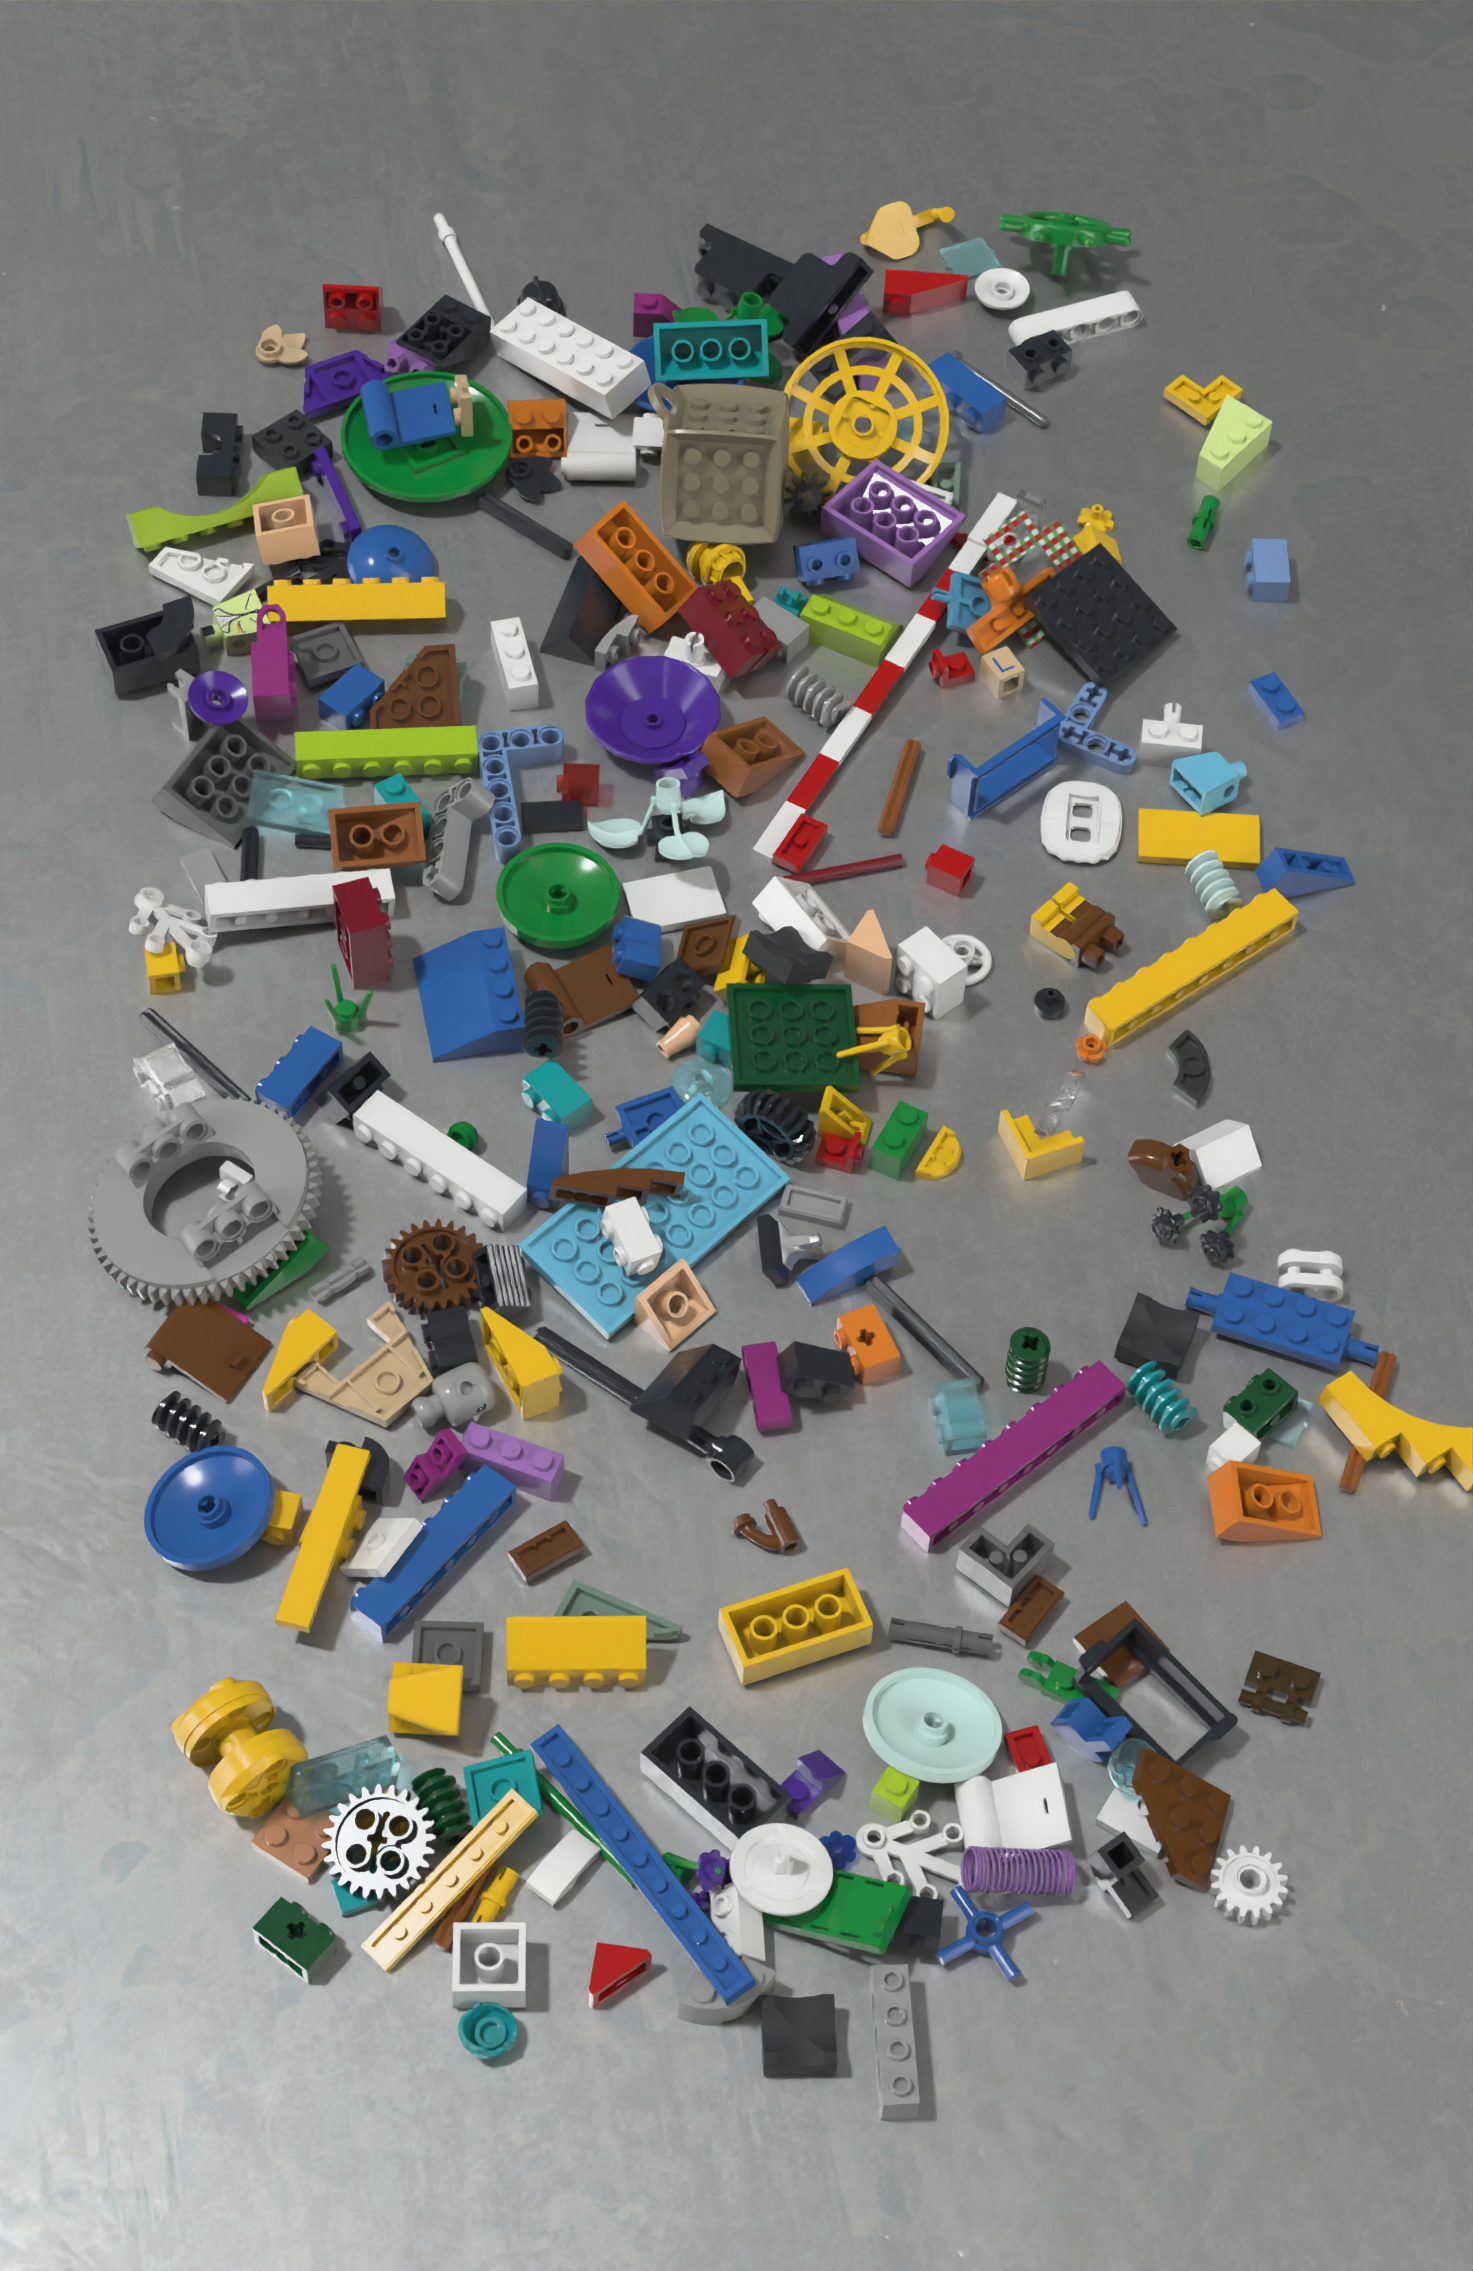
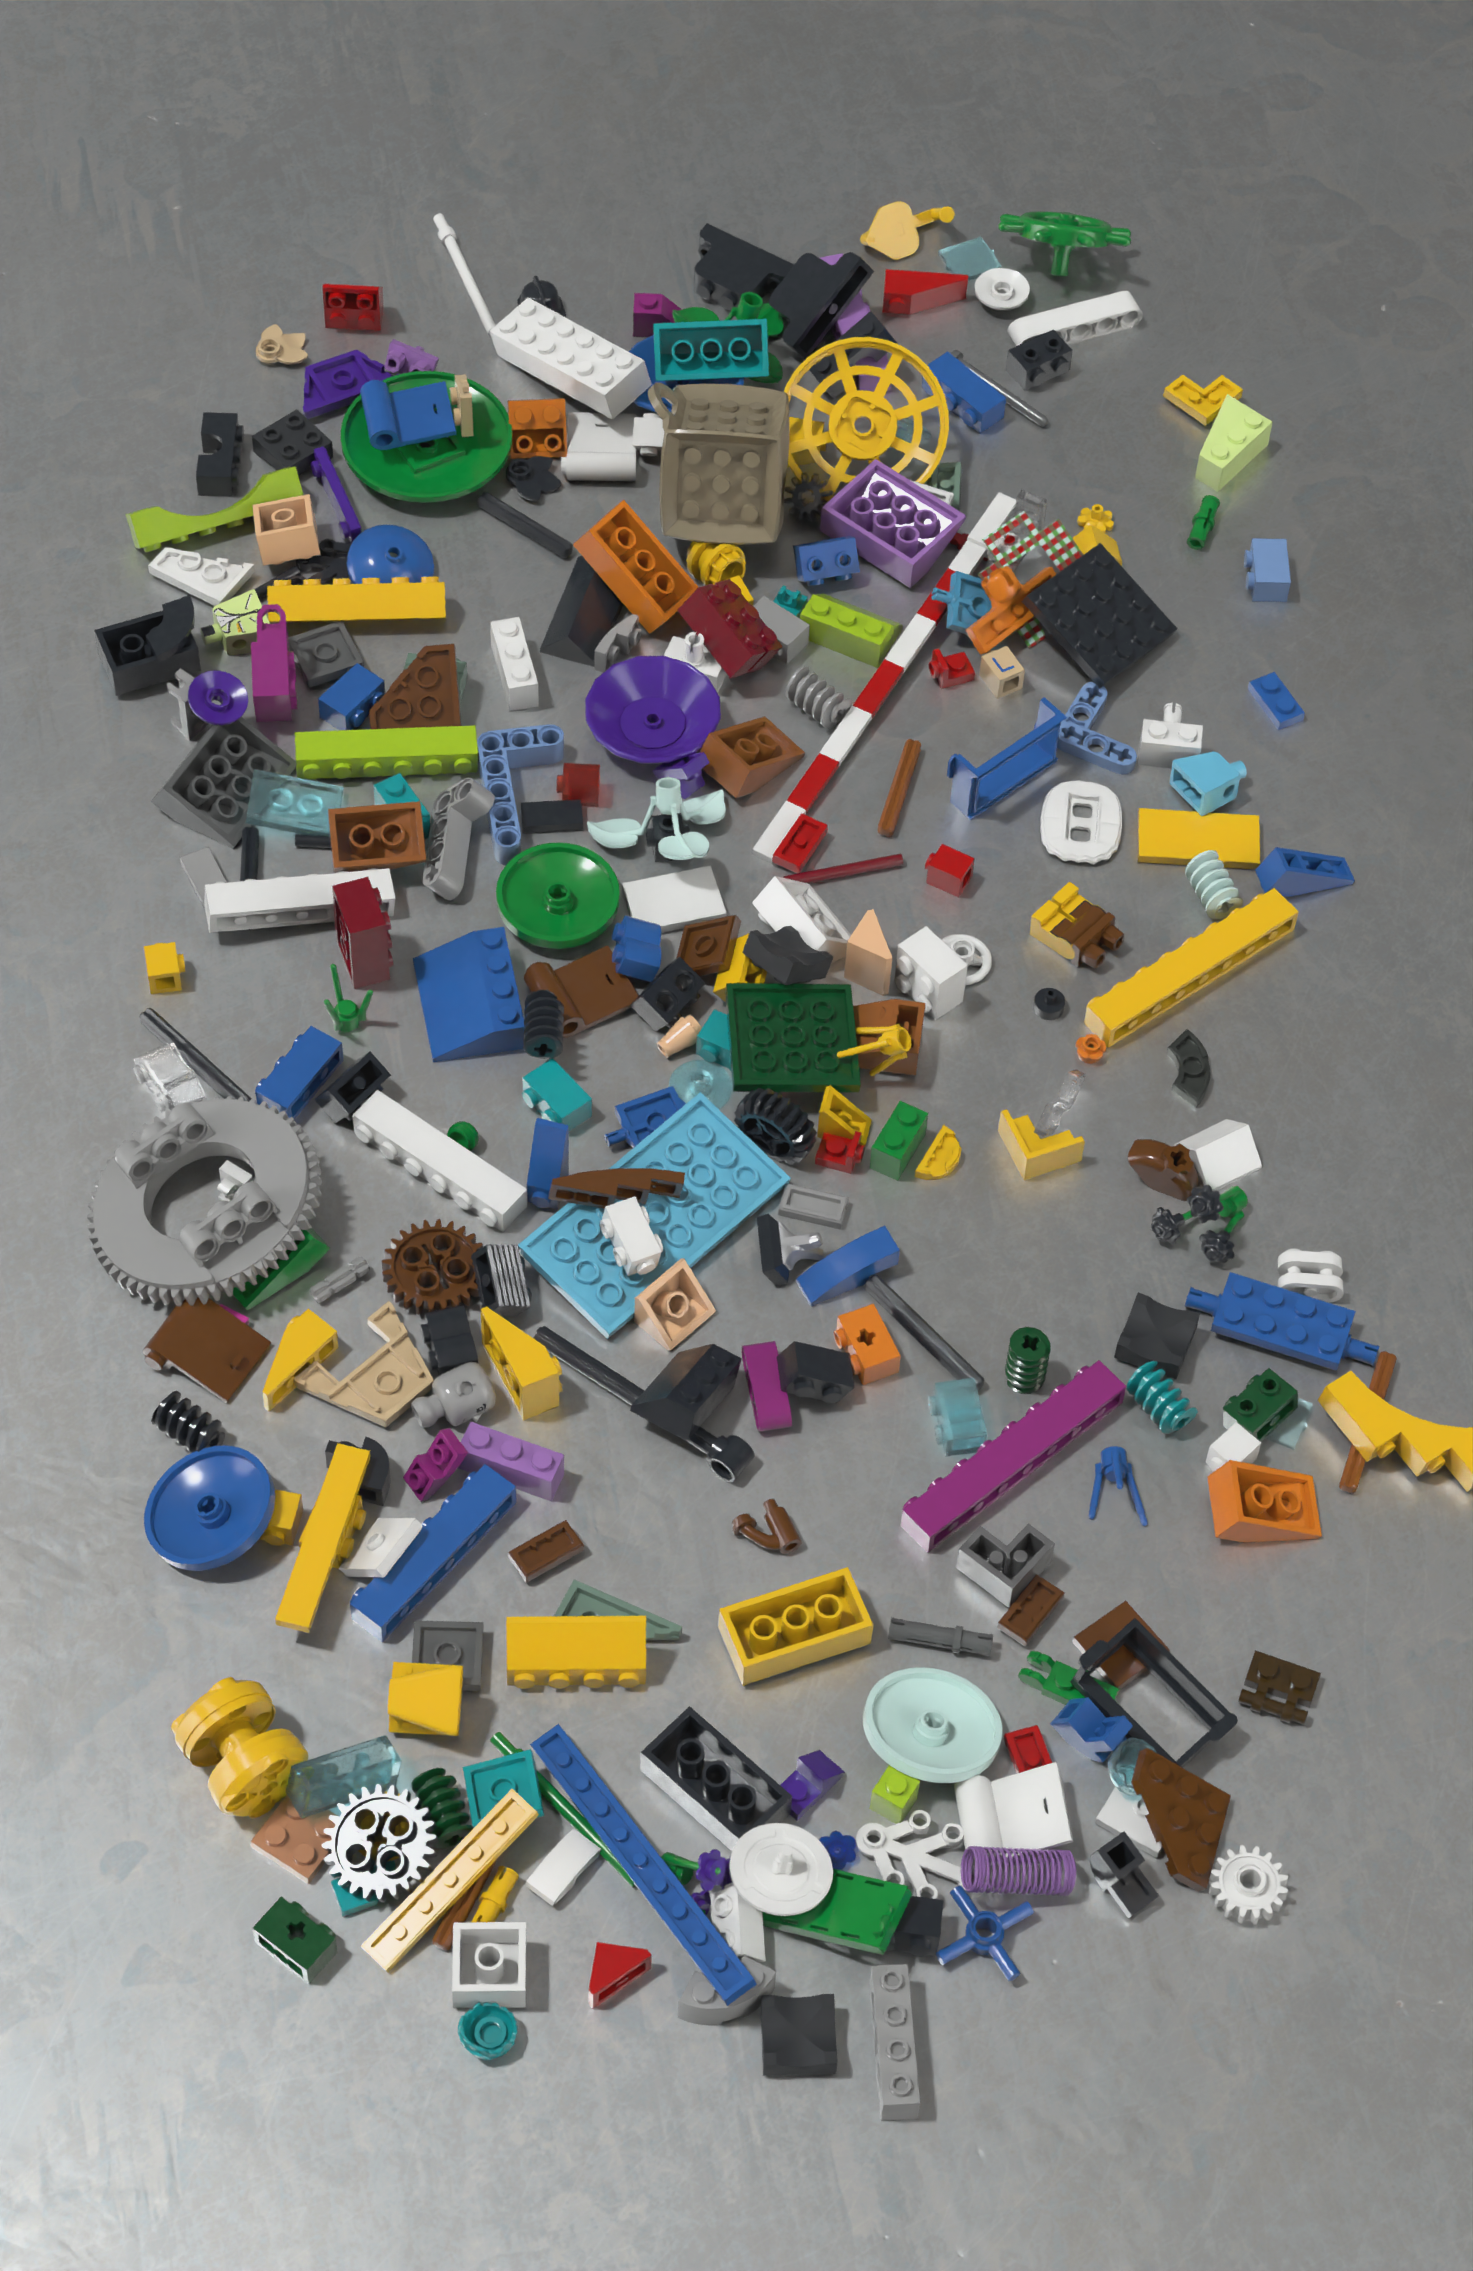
white plant [128,887,217,967] -> none
black slope [396,294,491,367] -> none

